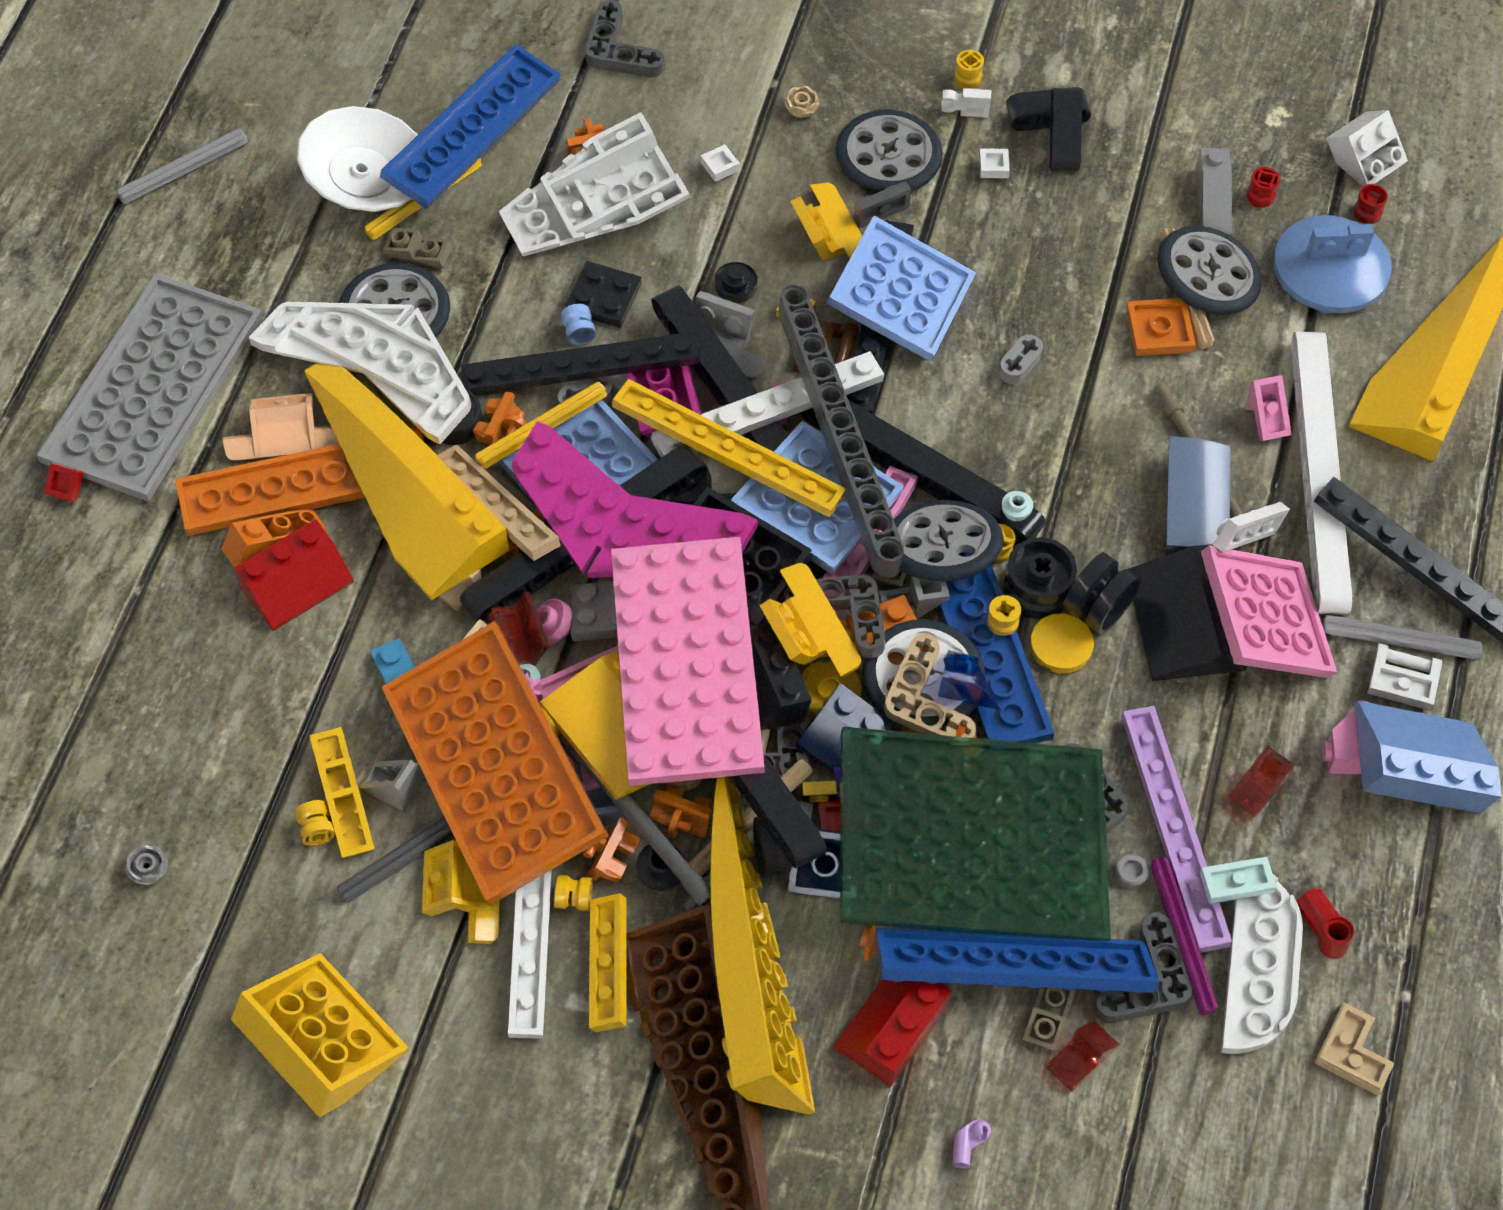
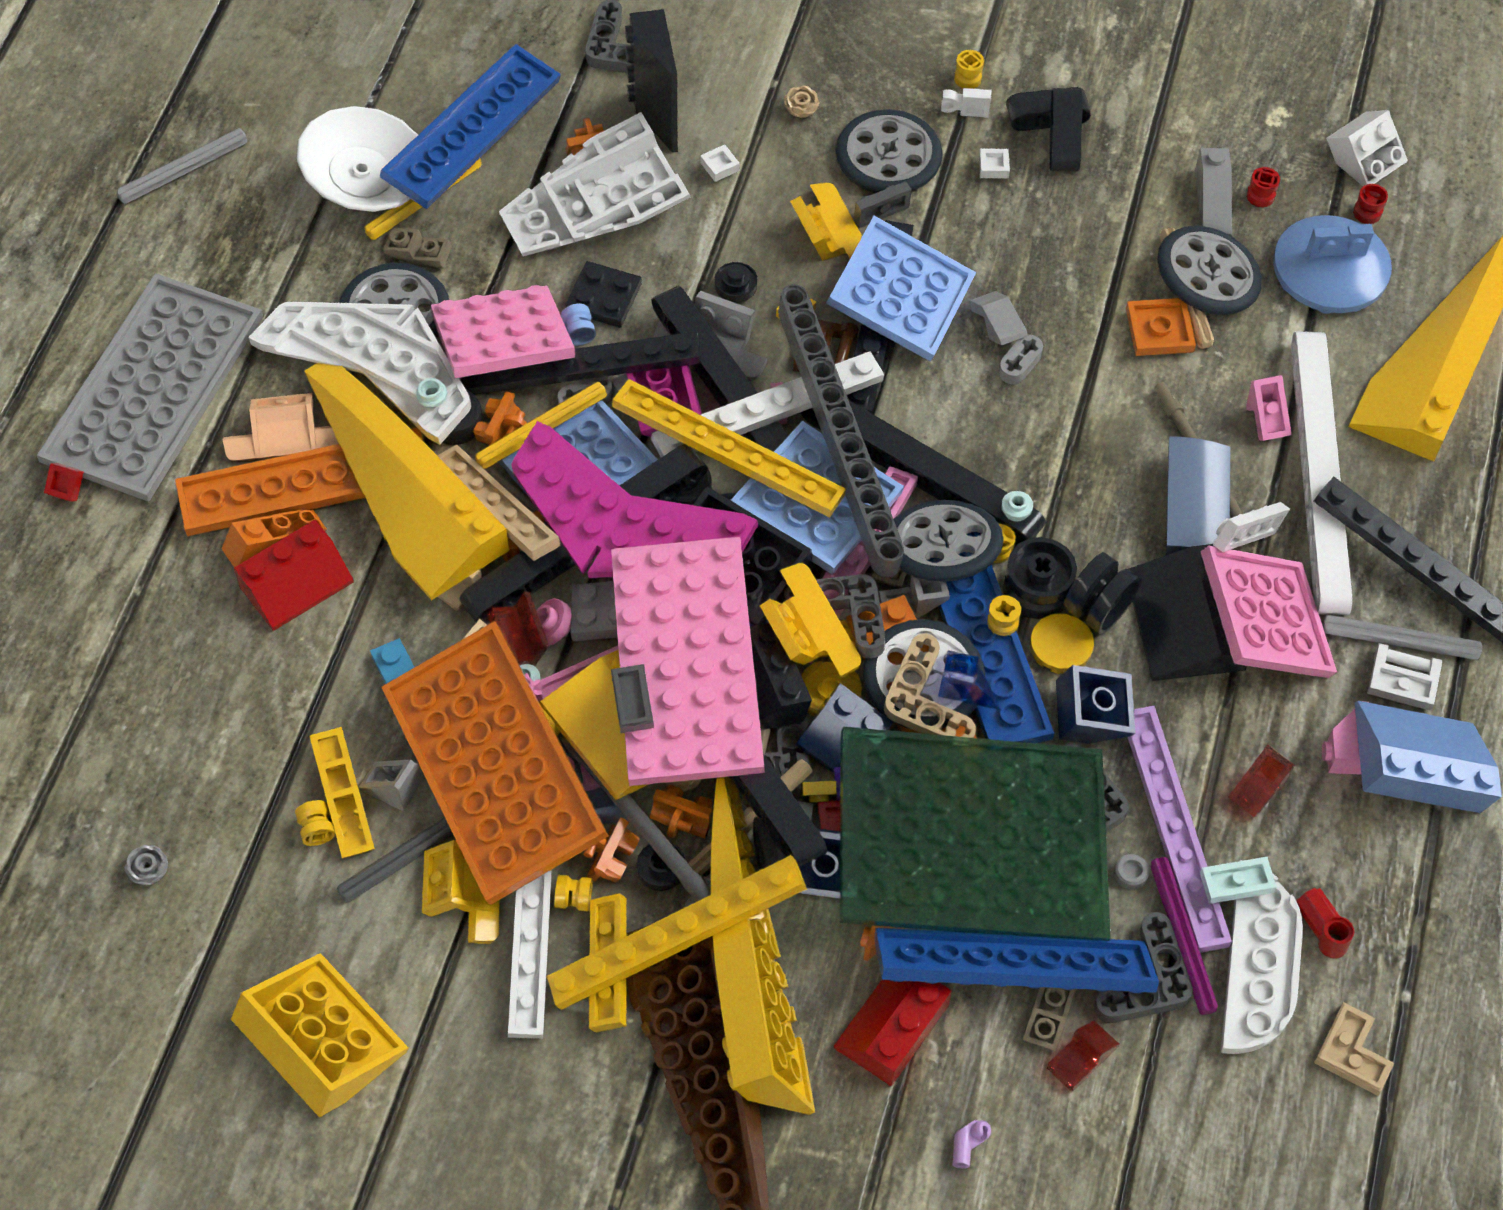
none -> light aqua plate [416,378,447,408]
none -> bright pink plate [431,285,575,378]
none -> yellow plate [547,855,807,1010]
none -> dark grey tile [611,664,654,733]
none -> black slope [625,9,678,153]
none -> light grey slope [969,291,1028,345]
none -> dark blue slope [1056,665,1136,744]

